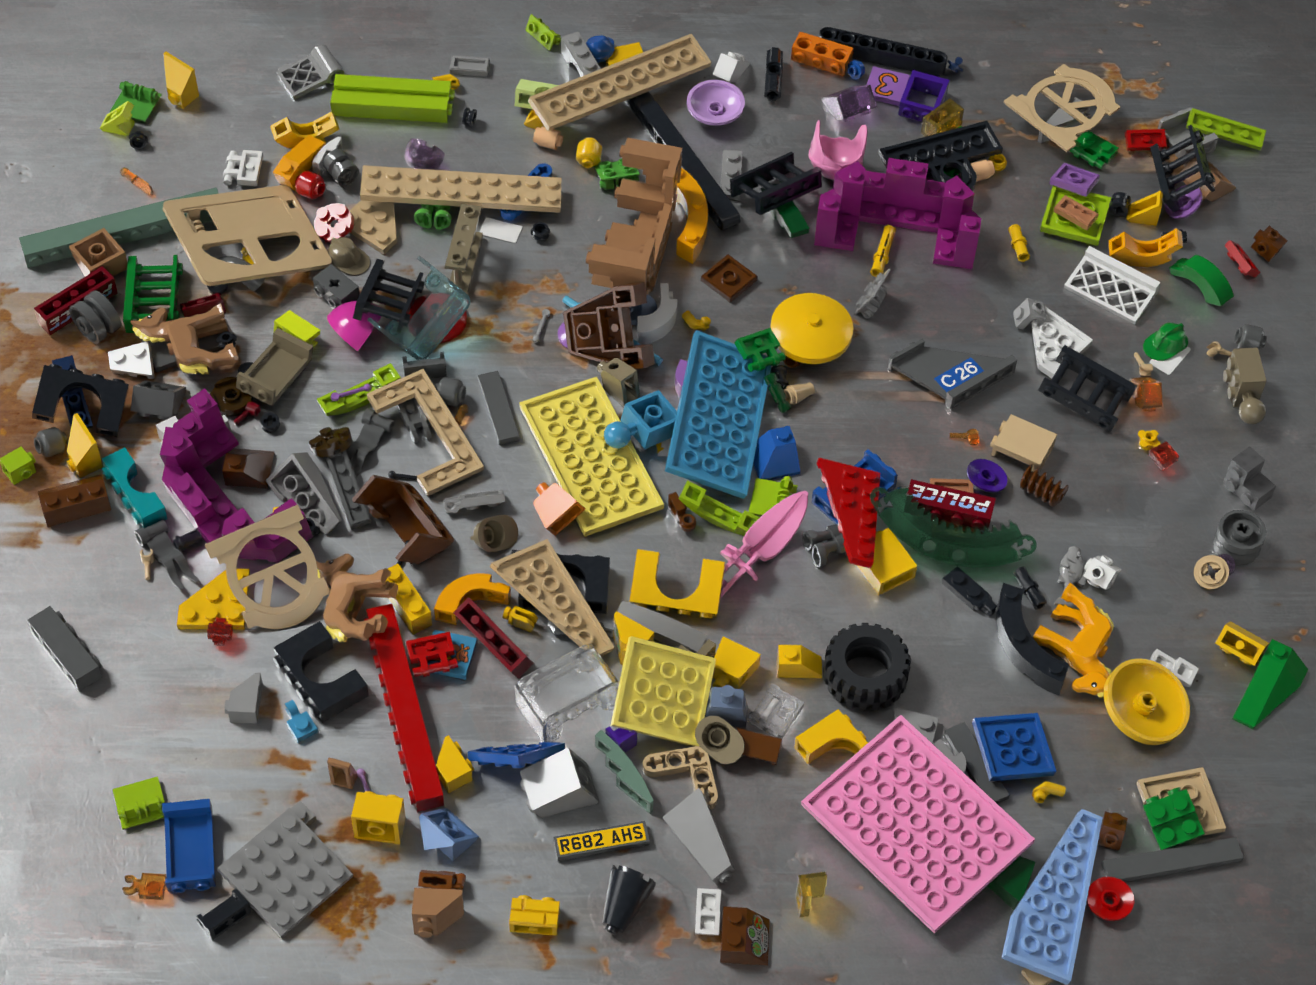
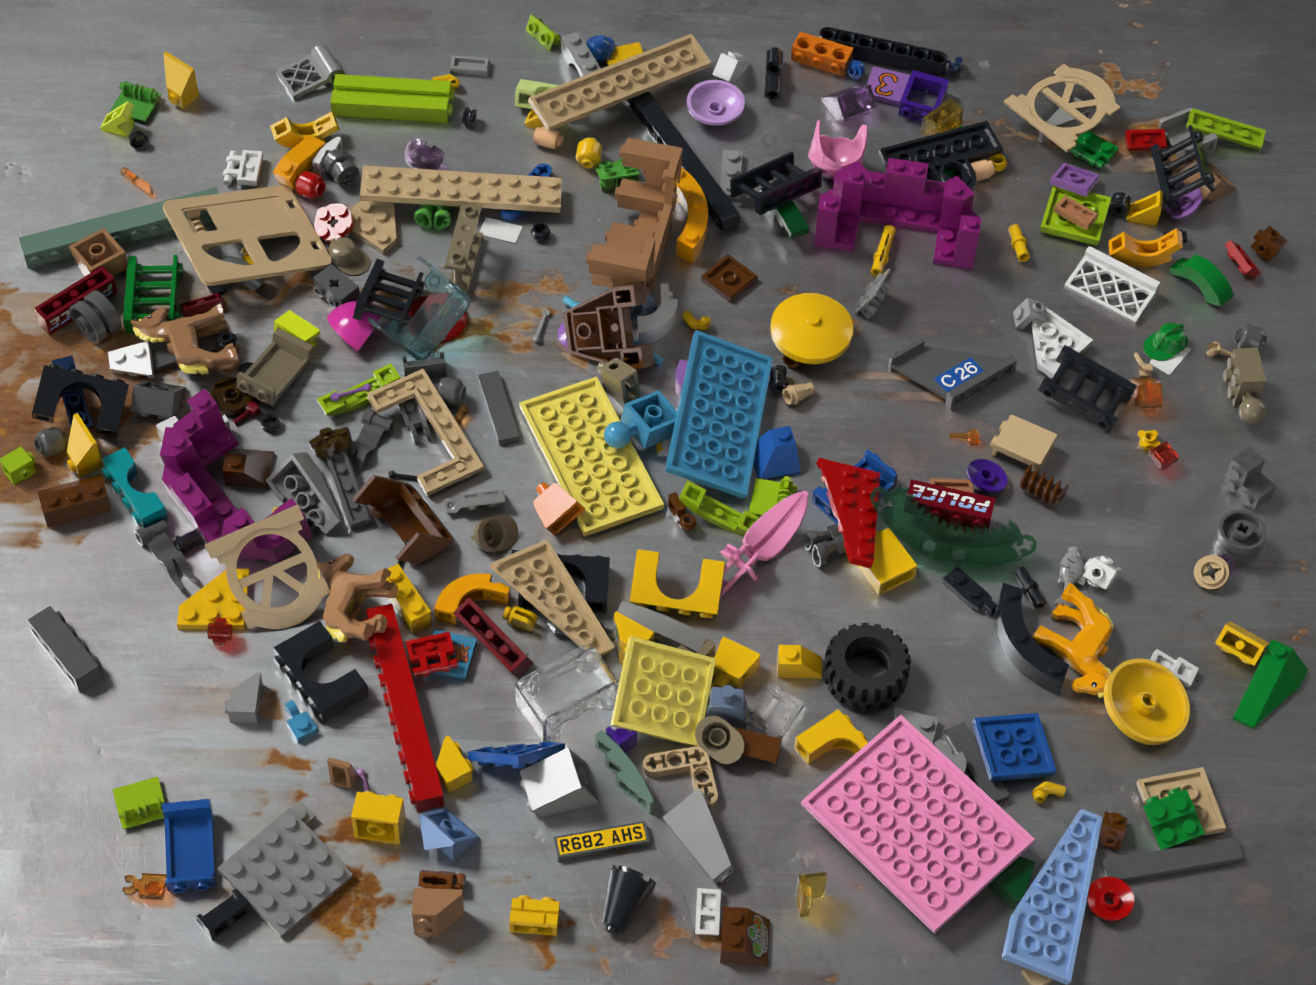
tan hand [140,549,155,580] -> none
green plate [734,328,786,372] -> none
dark green axle [764,373,791,413] -> none

